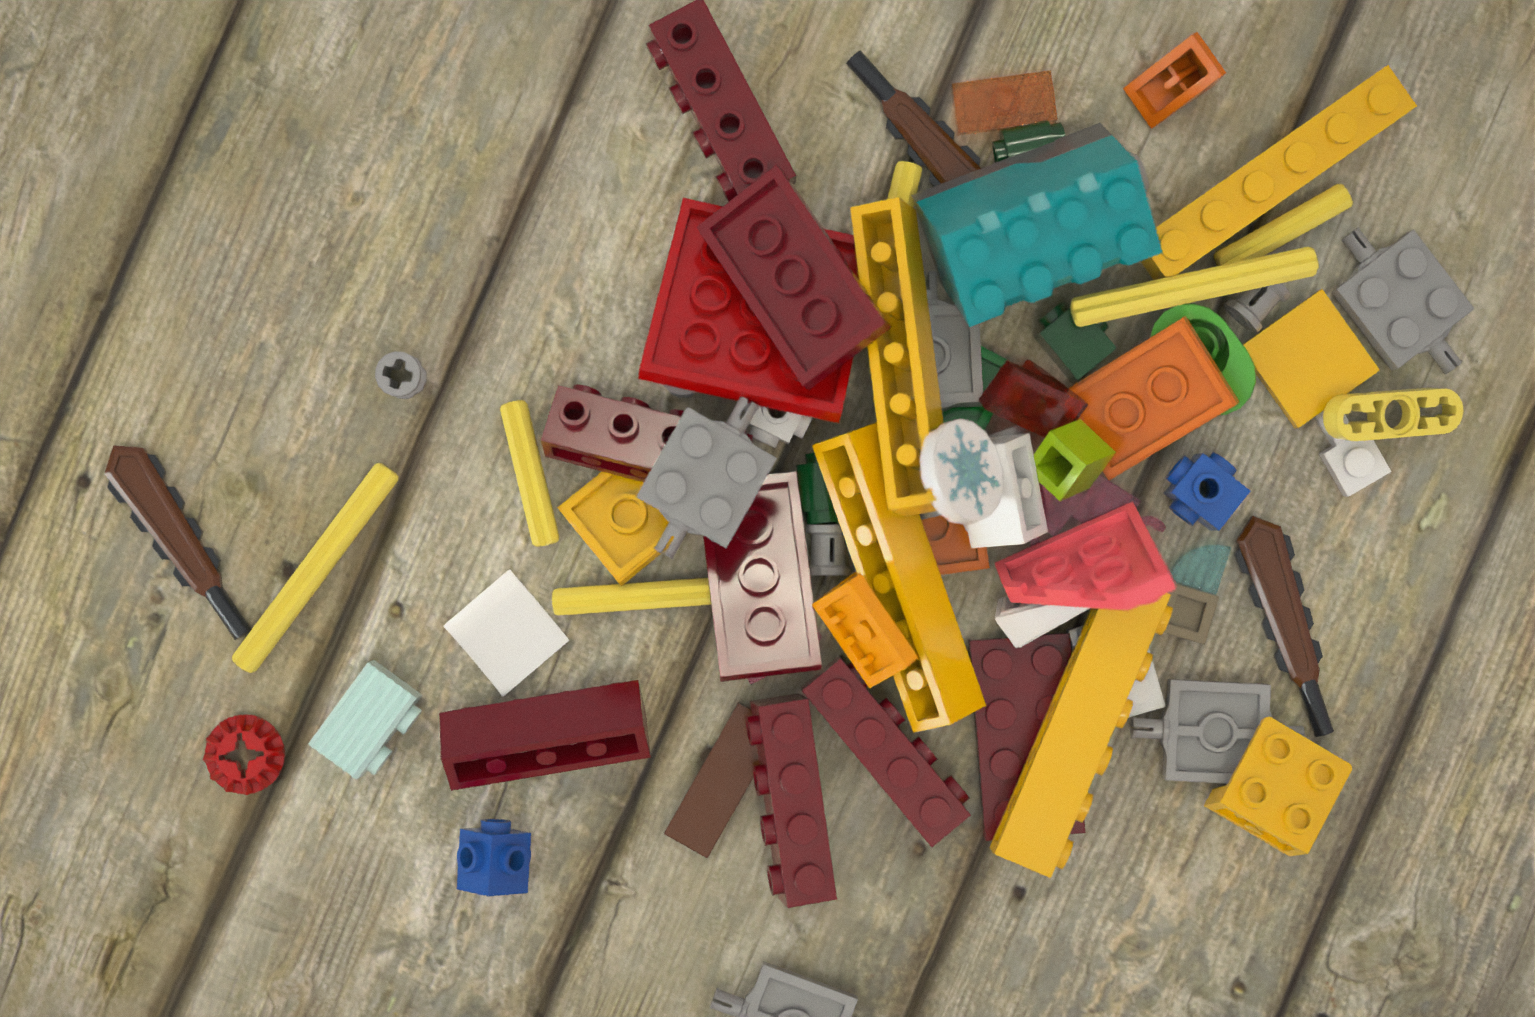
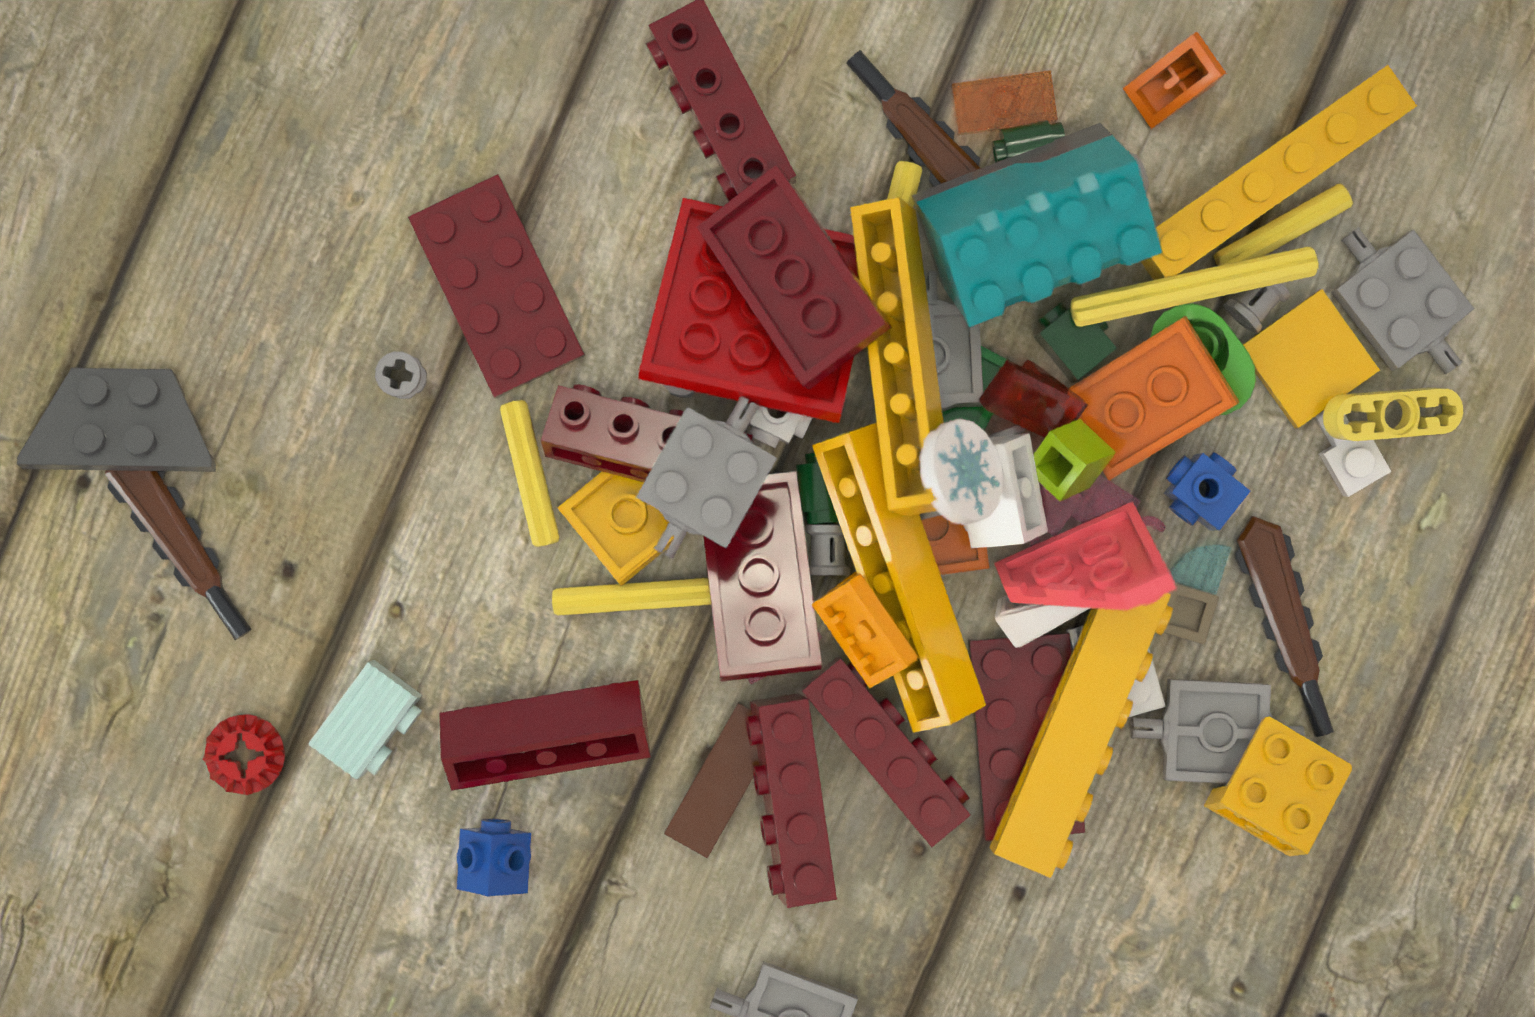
light yellow axle [232,463,398,673] -> none
white sticker [443,569,569,697] -> none
none -> dark grey wing [17,368,216,472]
none -> dark red plate [408,174,586,398]

